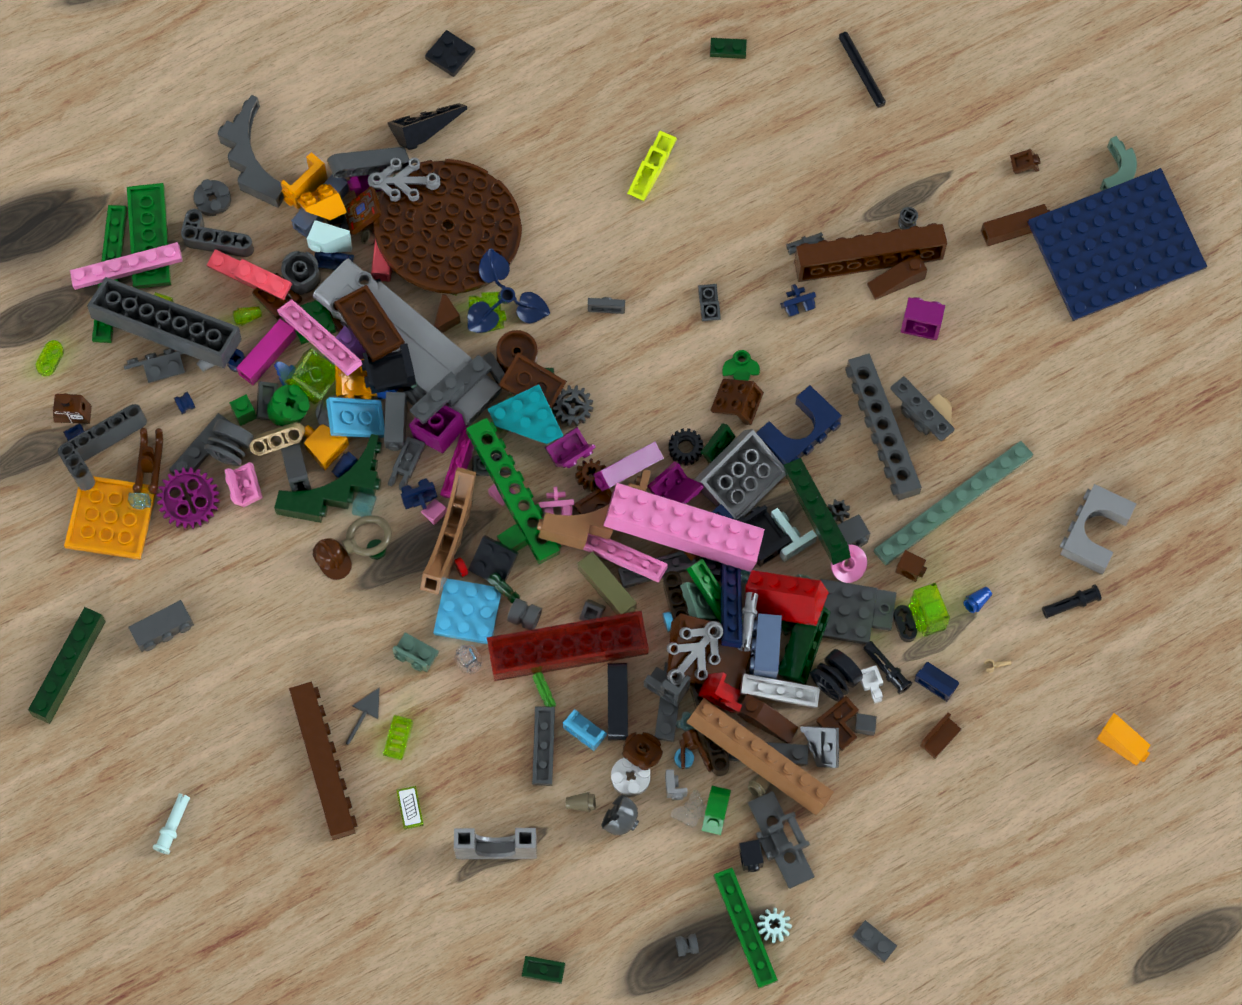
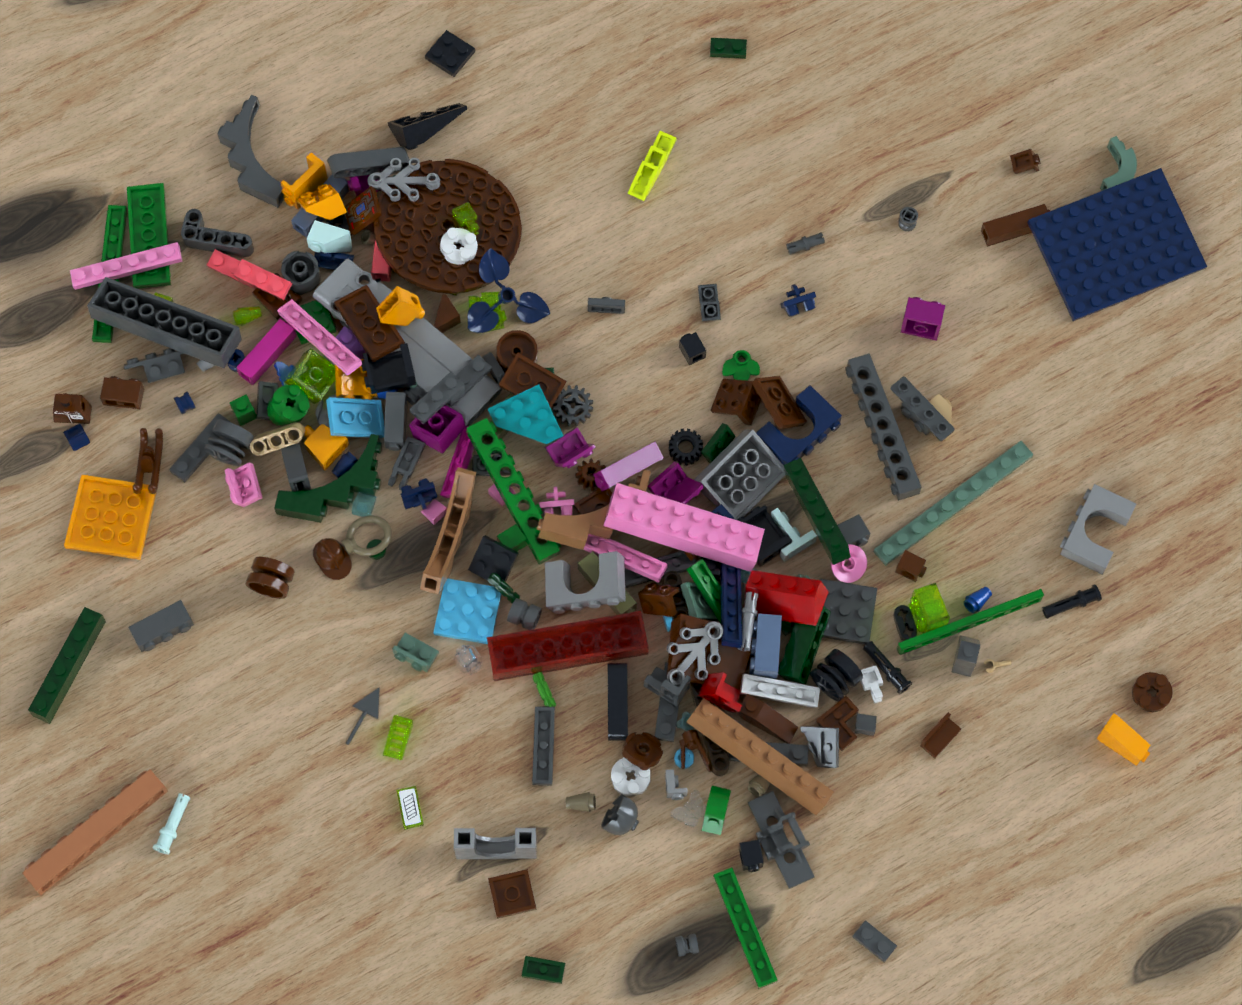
clear neon green plate [35,340,64,376] -> none
dark grey beam [58,404,147,491] -> none
clear light blue plate [128,493,151,509] -> none
magenta gear [157,467,220,530] -> none
dark grey plate [193,179,231,216] -> none
reddish brown brick [289,681,358,841] -> none
red tile [453,557,469,577] -> none
medium azure hinge [563,709,607,751] -> none
dark grey slope [579,599,606,627] -> none
light aqua gear [757,908,792,943] -> none
reddish brown brick [794,223,947,282] -> none
dark grey gear [827,499,850,523] -> none
black axle [839,31,886,108] -> none
reddish brown slope [867,255,927,300] -> none
dark grey plate [872,589,897,631] -> none
dark blue panel [914,662,959,702] -> none
none -> nougat brick [22,769,168,895]
none -> reddish brown brick [100,376,144,410]
none -> reddish brown wheel [245,556,295,599]
none -> light orange torso [376,286,425,326]
none -> white plate [440,228,478,265]
none -> clear neon green plate [452,202,479,235]
none -> reddish brown plate [488,869,537,919]
none -> light grey arch [545,551,626,614]
none -> reddish brown bracket [638,583,679,617]
none -> black brick [679,332,706,366]
none -> reddish brown plate [752,376,807,429]
none -> green tile [897,589,1044,655]
none -> dark grey slope [952,635,980,677]
none -> reddish brown plate [1132,672,1173,712]

